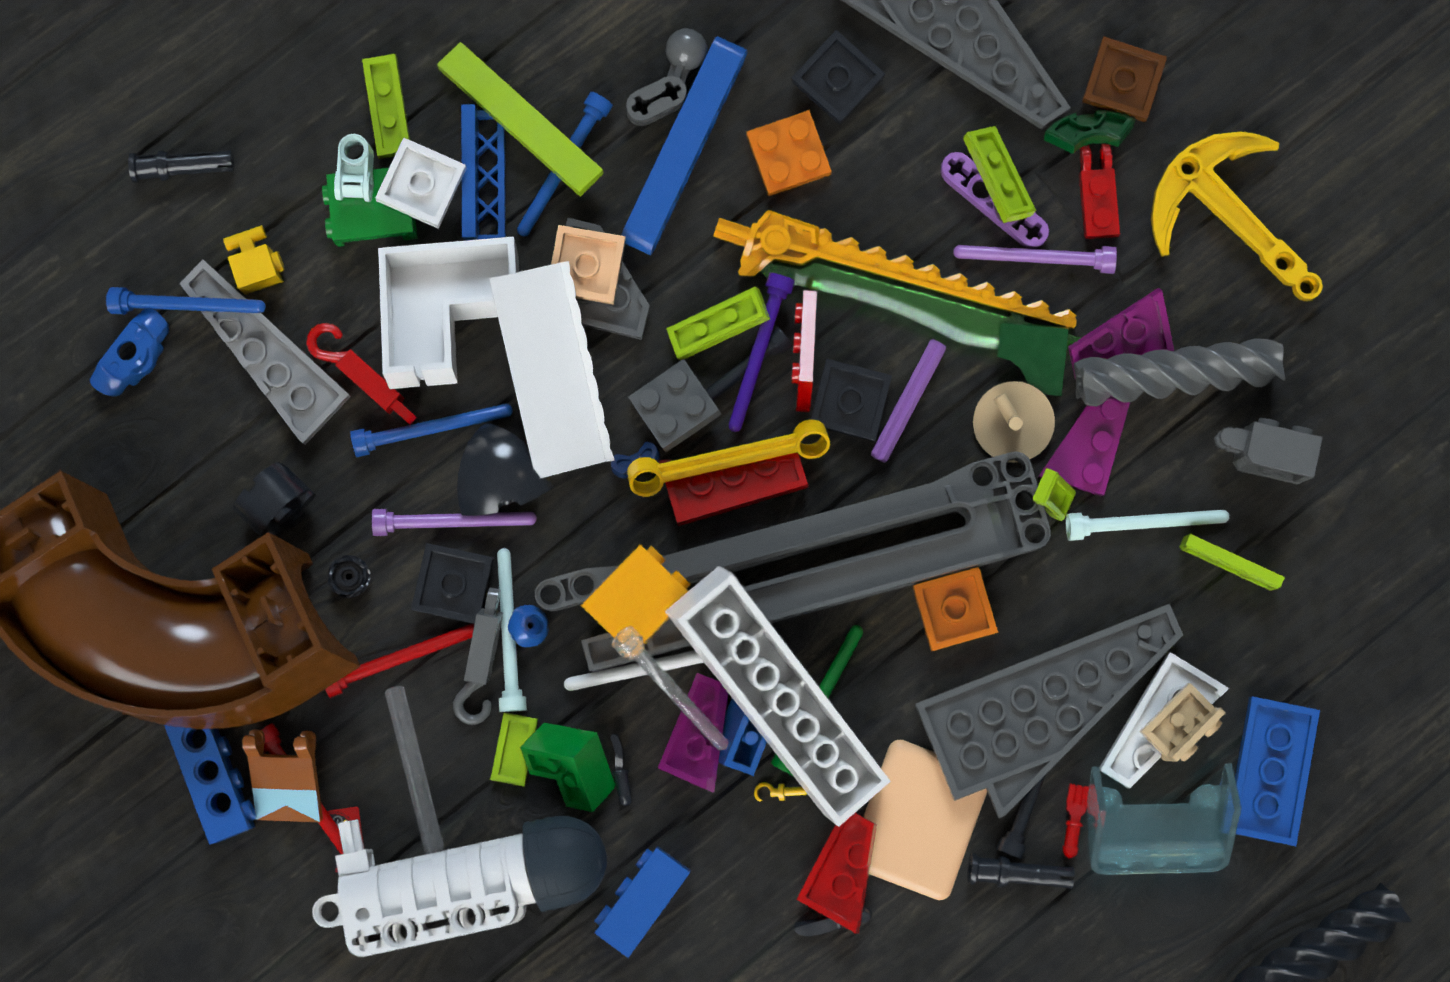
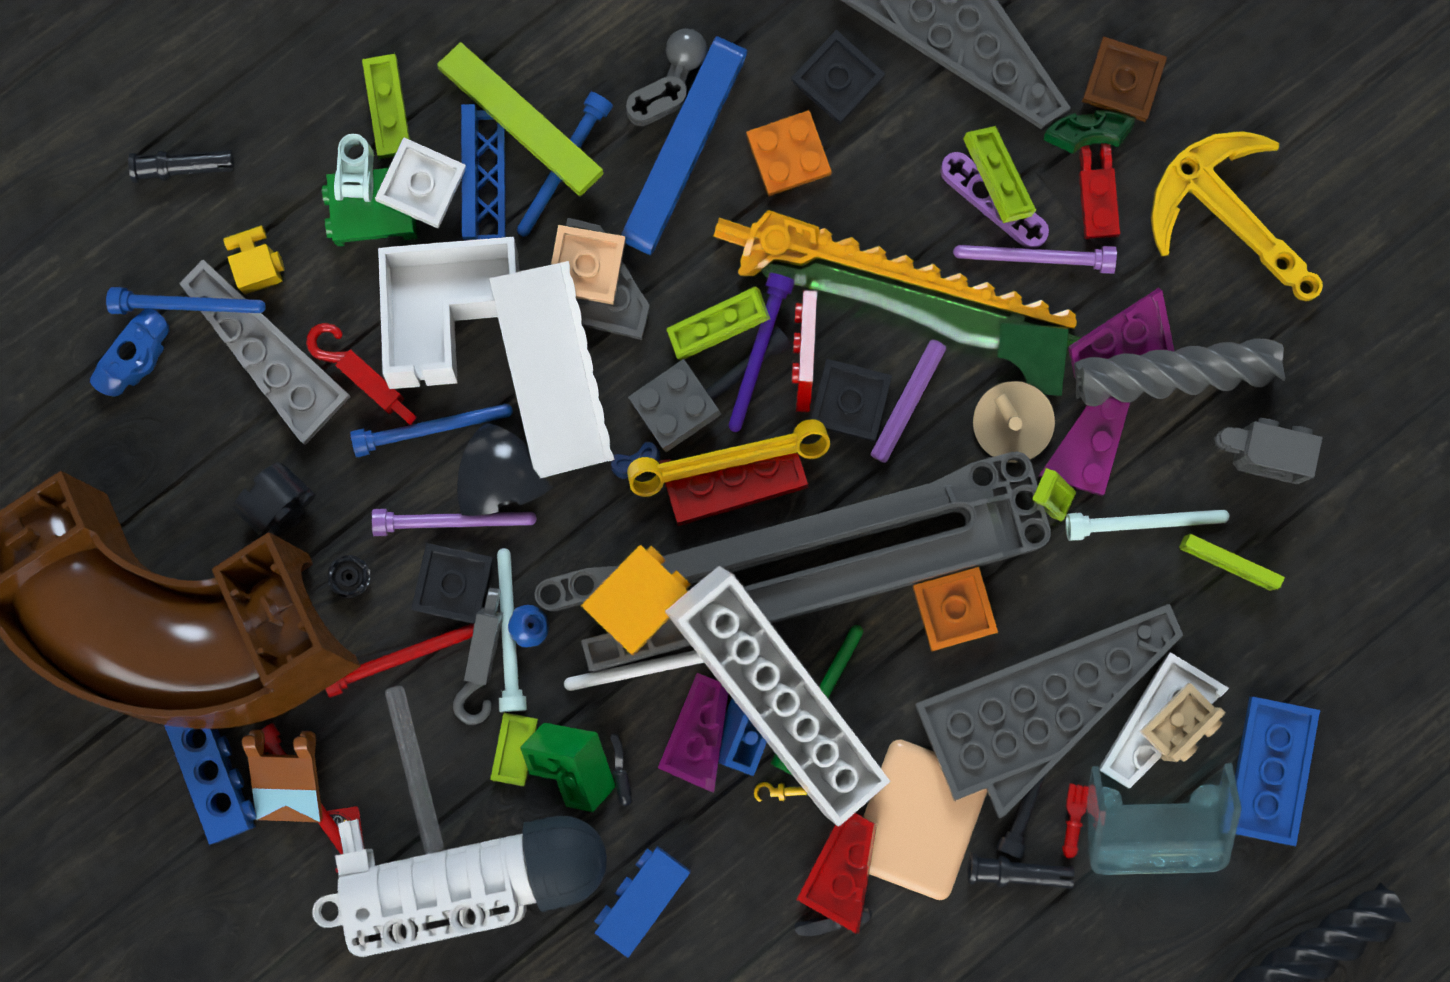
clear piece [612,626,728,750] -> none

